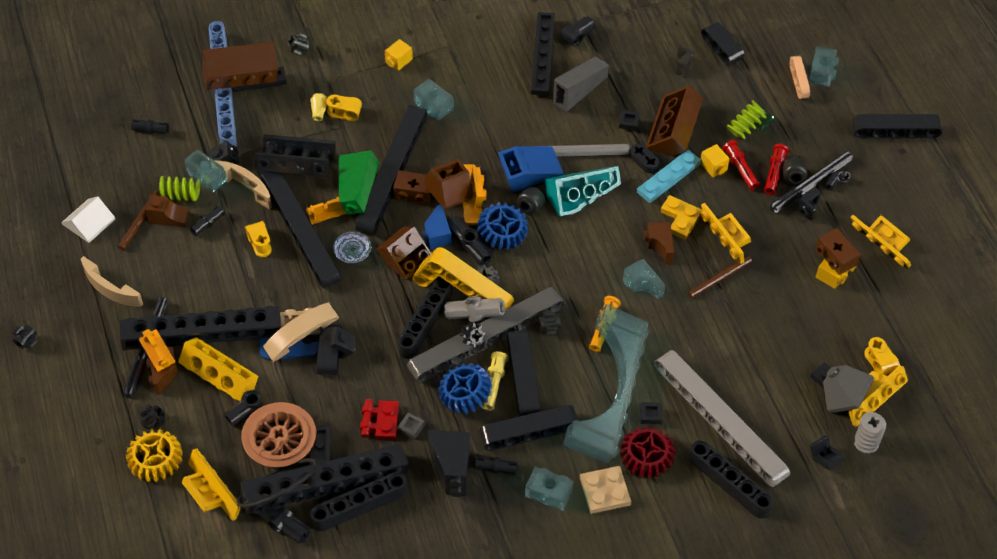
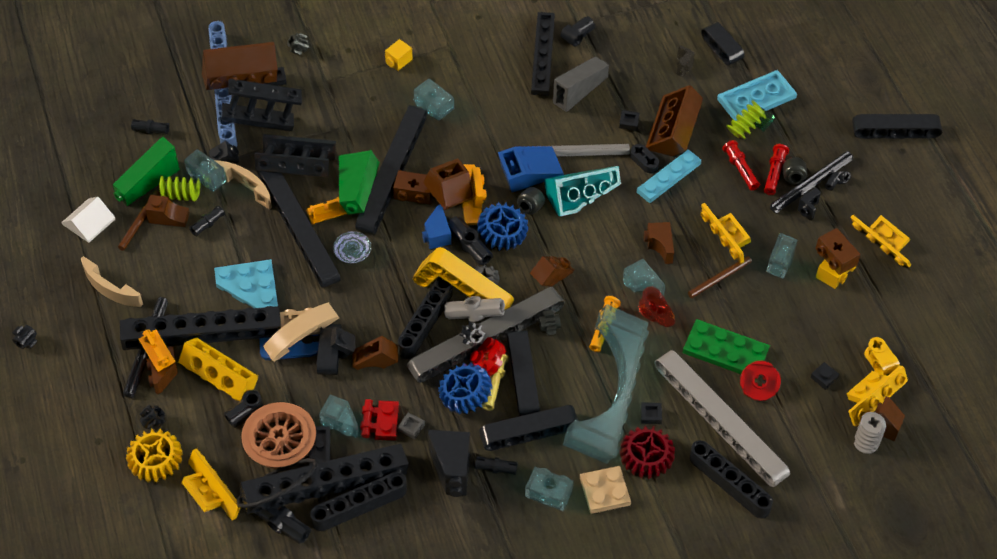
yellow piece [245,221,272,258] -> none
light yellow cone [310,93,327,121] -> none
yellow piece [327,95,362,121] -> none
reddish brown slope [376,226,431,280] -> none
yellow plate [661,195,702,240] -> none
yellow brick [701,144,729,177] -> none
light nougat beam [790,56,810,99] -> none
clear light blue brick [809,46,839,87] -> none
black bracket [810,435,845,471] -> none
dark grey slope [823,365,874,413] -> none
none -> green slope [113,137,180,206]
none -> medium azure plate [214,259,278,308]
none -> black fence [221,79,302,131]
none -> clear light blue slope [319,395,359,438]
none -> reddish brown arch [353,336,398,370]
none -> red plate [470,337,506,376]
none -> reddish brown slope [530,256,574,287]
none -> clear red piece [639,286,675,327]
none -> green plate [682,319,770,380]
none -> medium azure plate [717,70,797,121]
none -> red plate [740,361,781,401]
none -> clear light blue slope [766,233,798,278]
none -> reddish brown slope [875,396,905,442]

